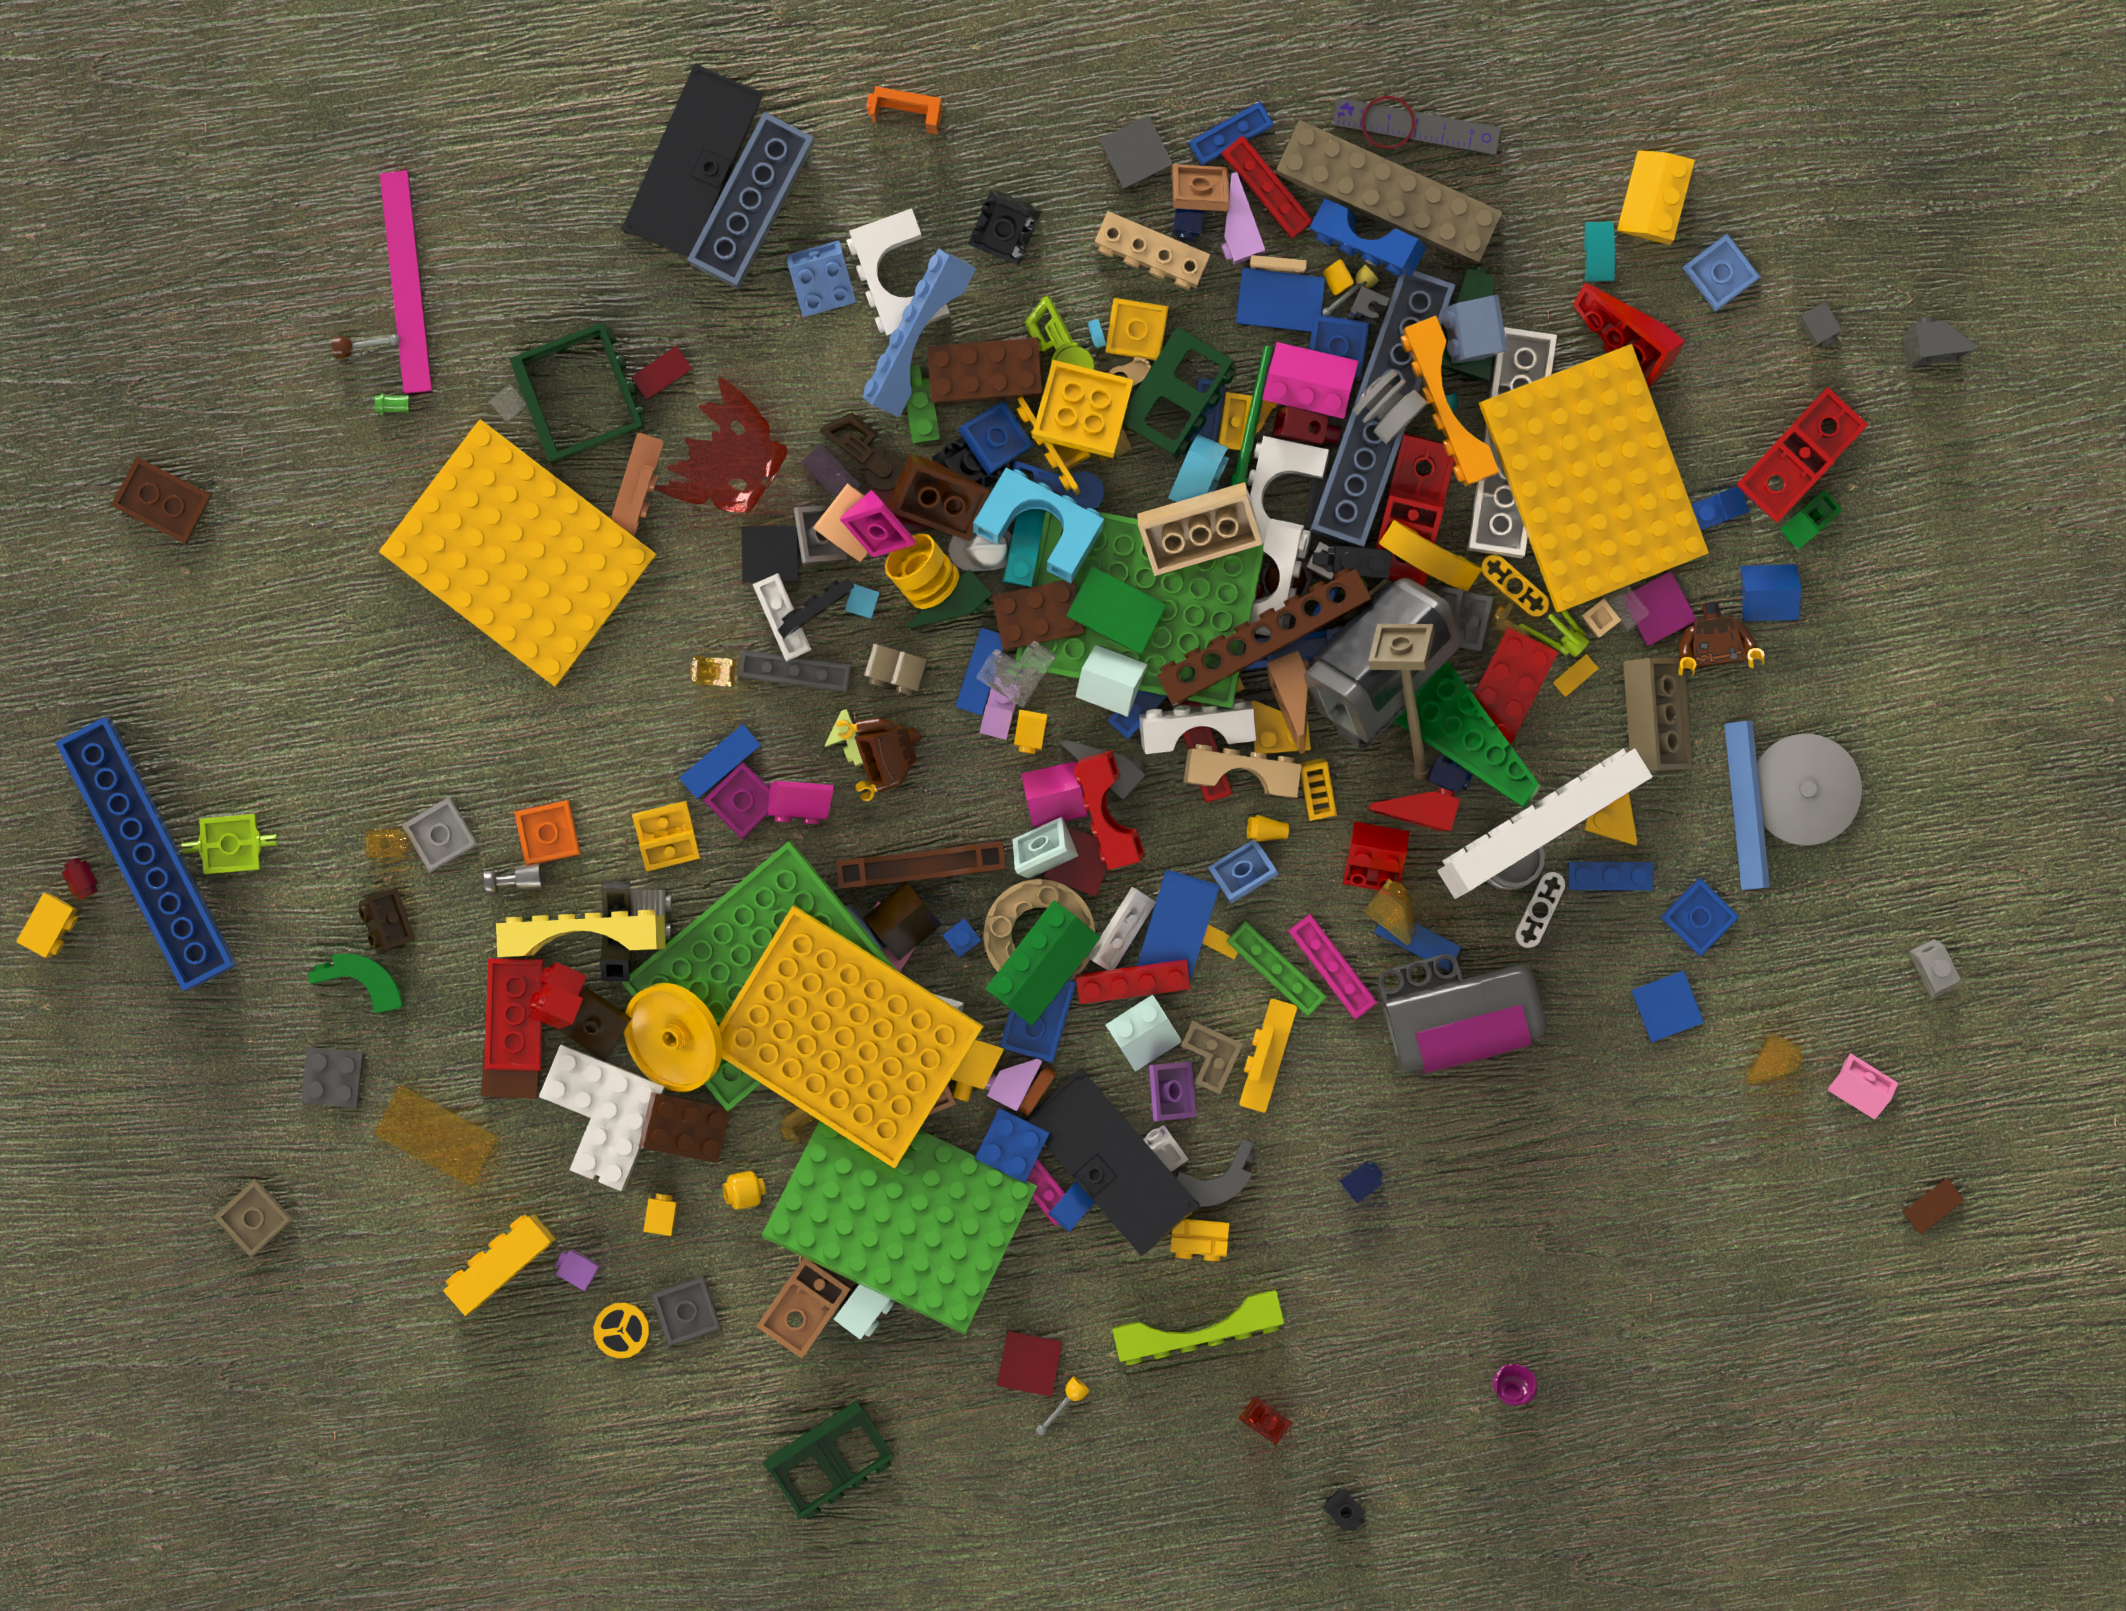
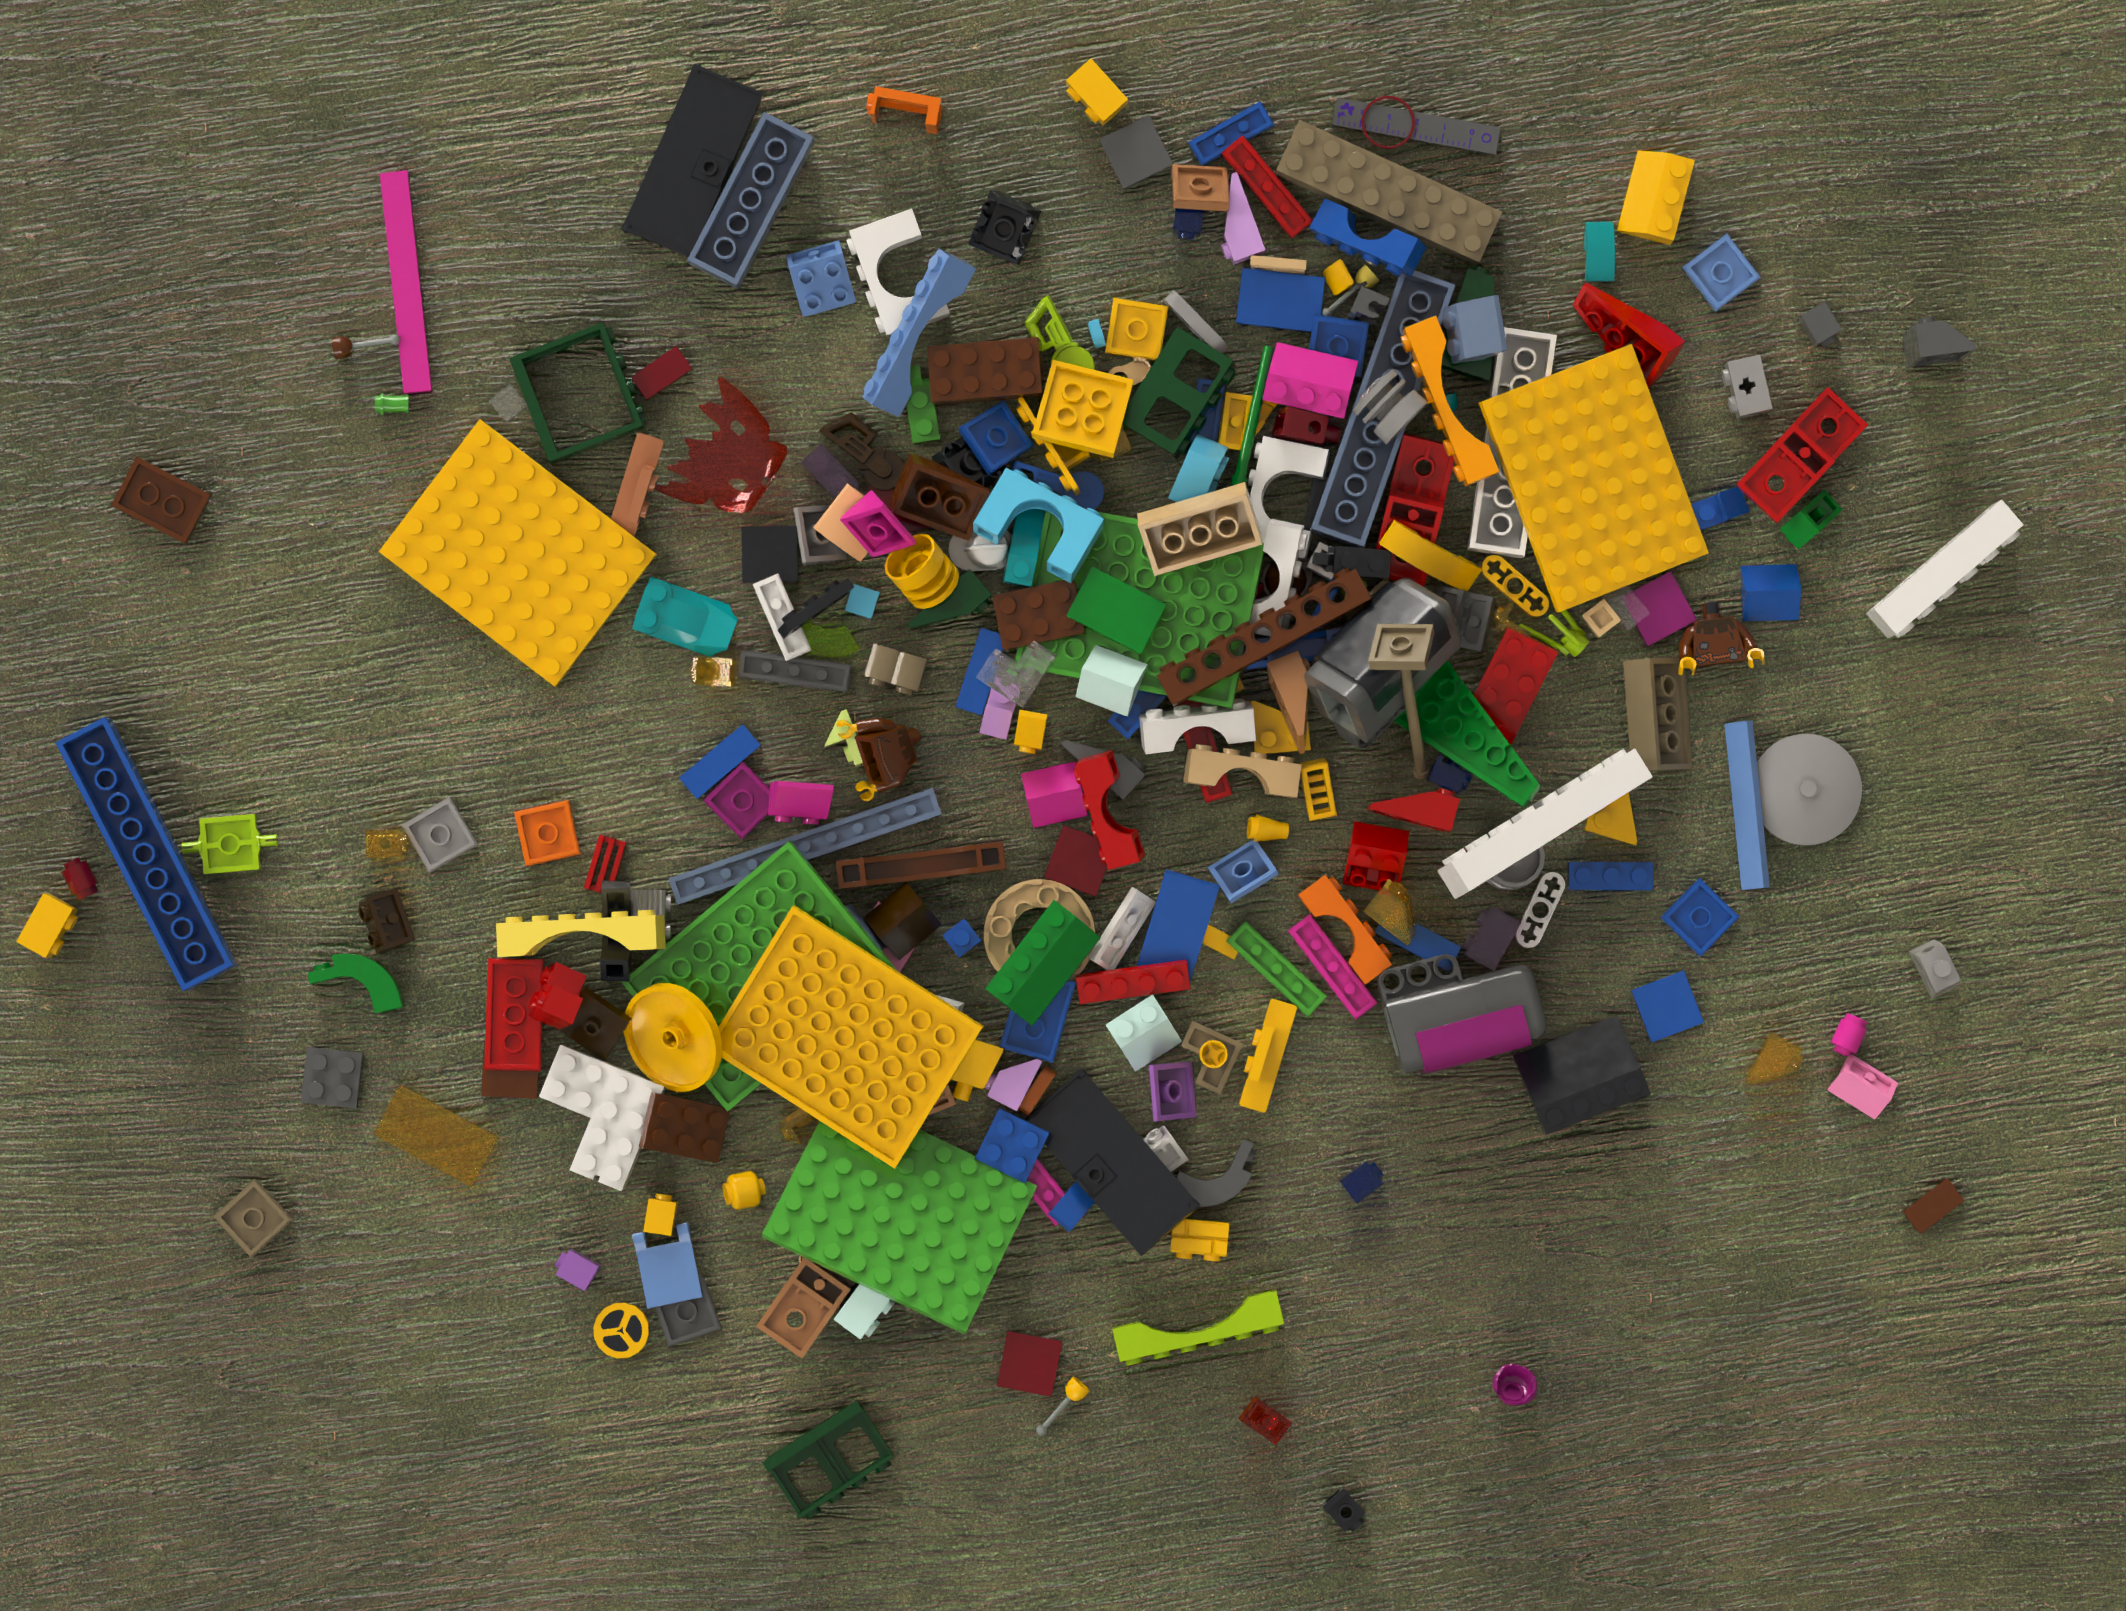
yellow brick [443,1214,556,1316] -> none
flat silver piece [484,863,544,896] -> none
yellow slope [632,801,700,872] -> none
light aqua slope [1012,817,1078,879] -> none
tan brick [1094,211,1210,290] -> none
yellow window [1553,654,1599,697] -> none
none -> red tile [584,835,627,893]
none -> teal slope [632,577,738,657]
none -> medium blue flag [632,1223,703,1309]
none -> sand blue plate [668,788,942,905]
none -> clear neon green tile [802,621,860,658]
none -> yellow brick [1066,58,1128,126]
none -> light grey beam [1163,290,1229,354]
none -> yellow wheel [1199,1040,1228,1068]
none -> orange arch [1297,875,1392,985]
none -> brick [1462,906,1521,971]
none -> black slope [1513,1015,1651,1135]
none -> light grey brick [1721,355,1773,419]
none -> dark pink brick [1830,1013,1867,1057]
none -> white brick [1866,499,2024,638]

